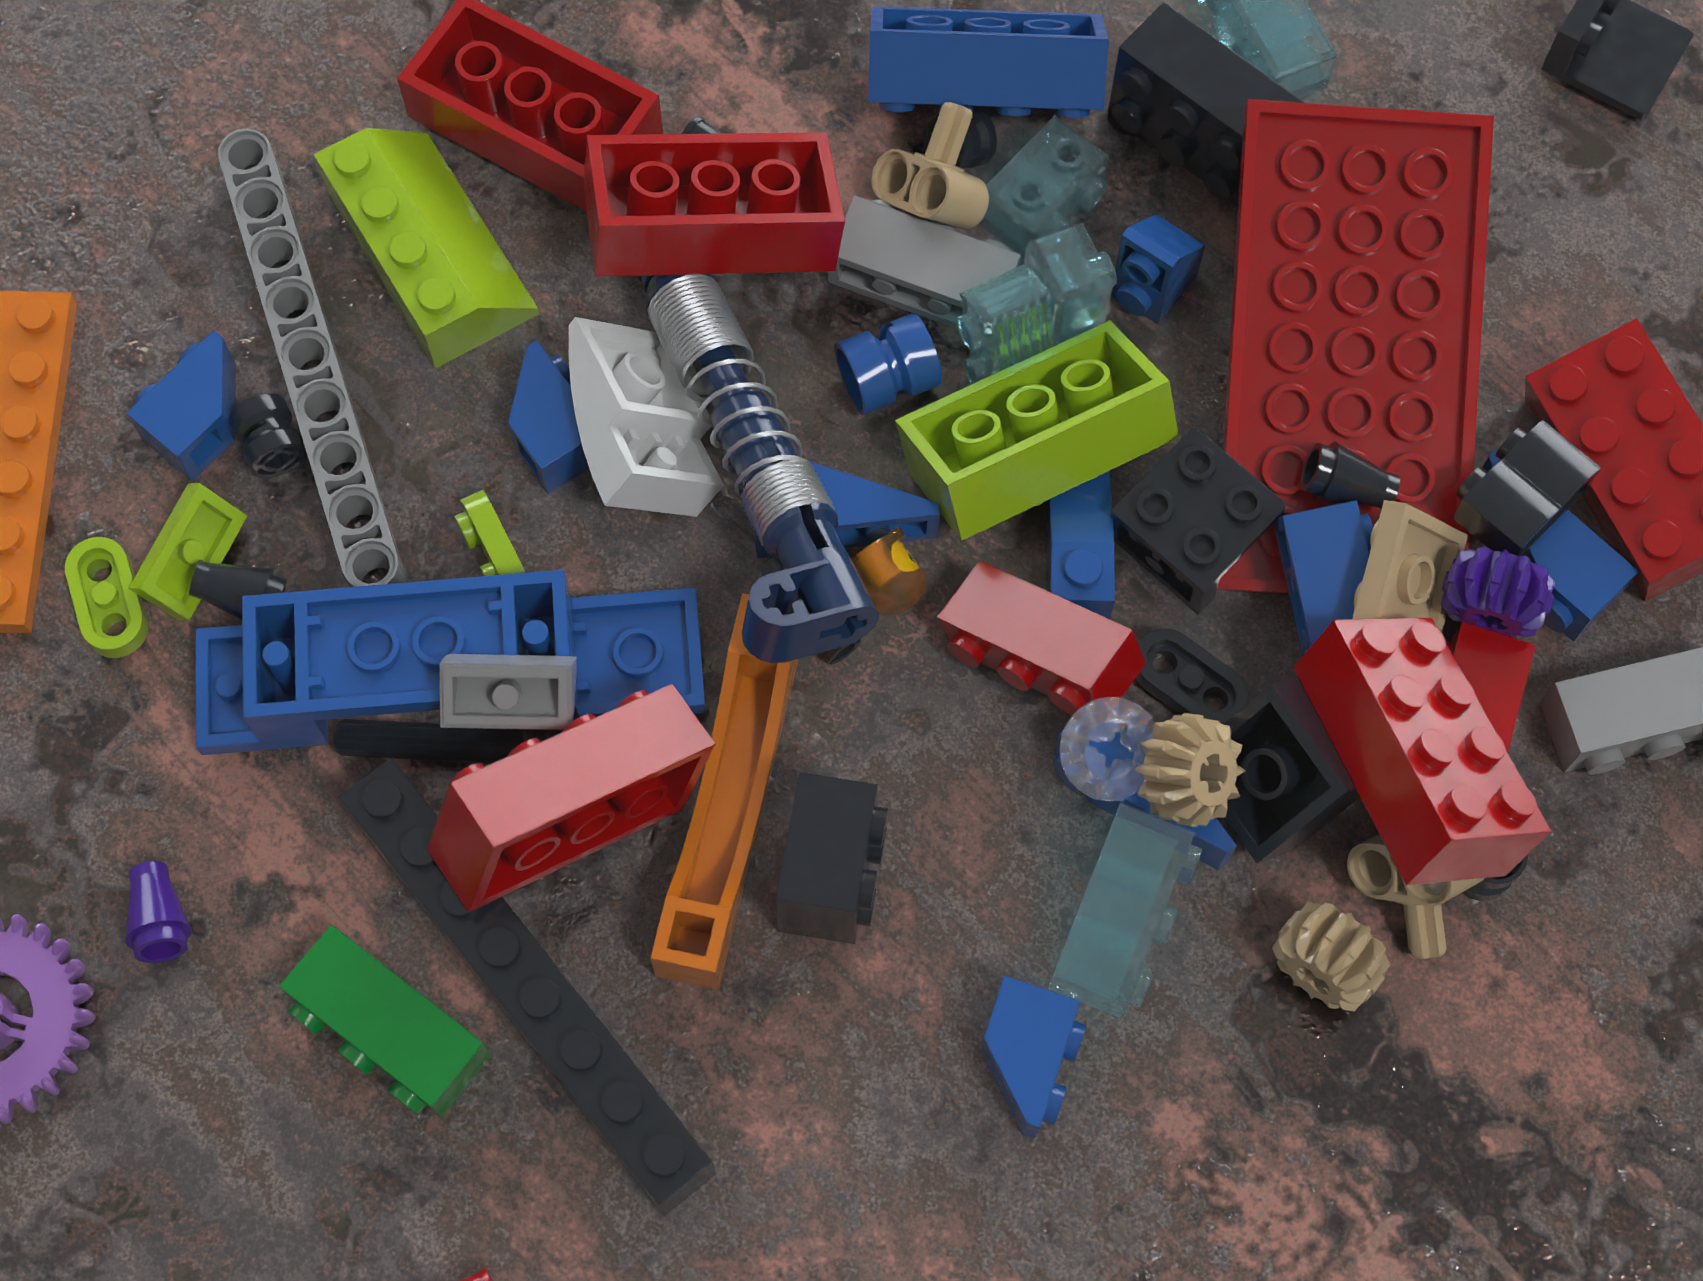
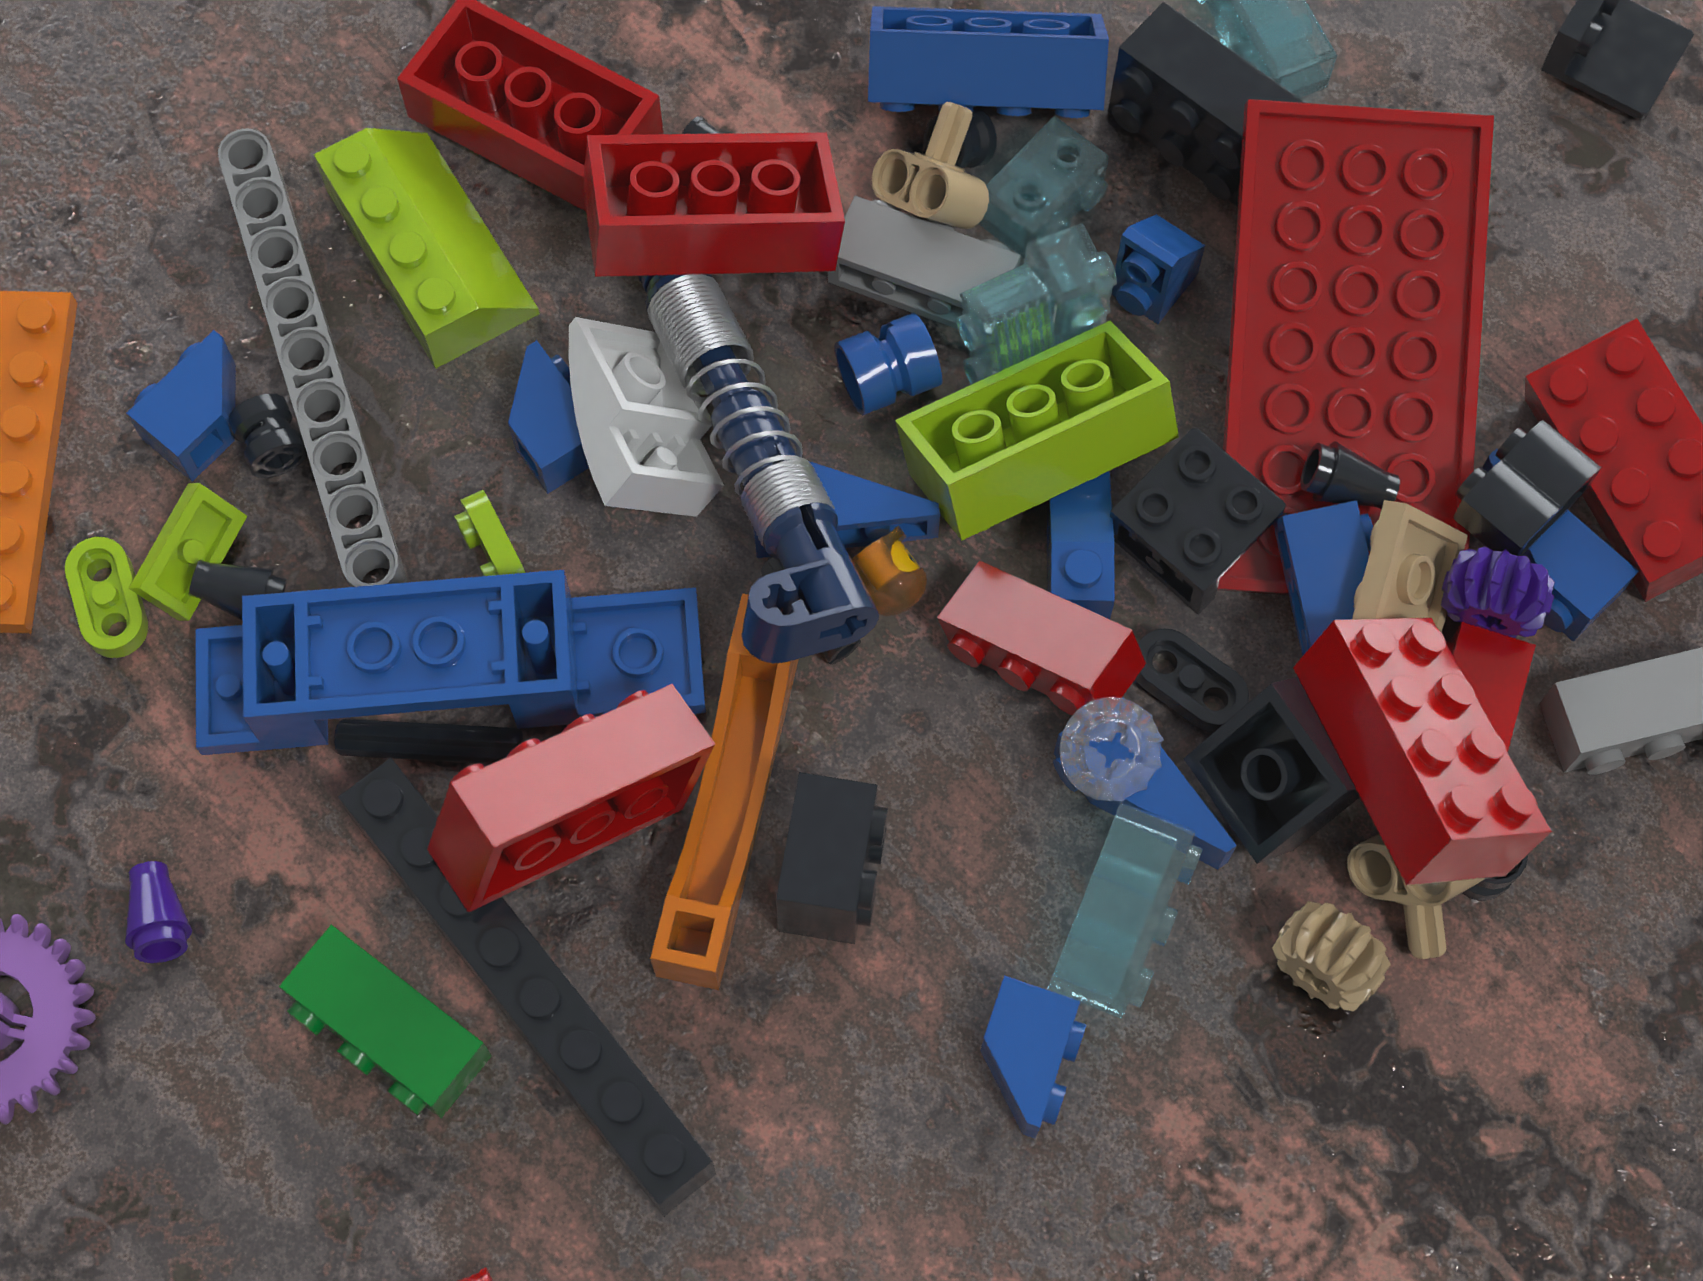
light grey slope [440,654,576,730] -> none
tan gear [1134,713,1246,827] -> none

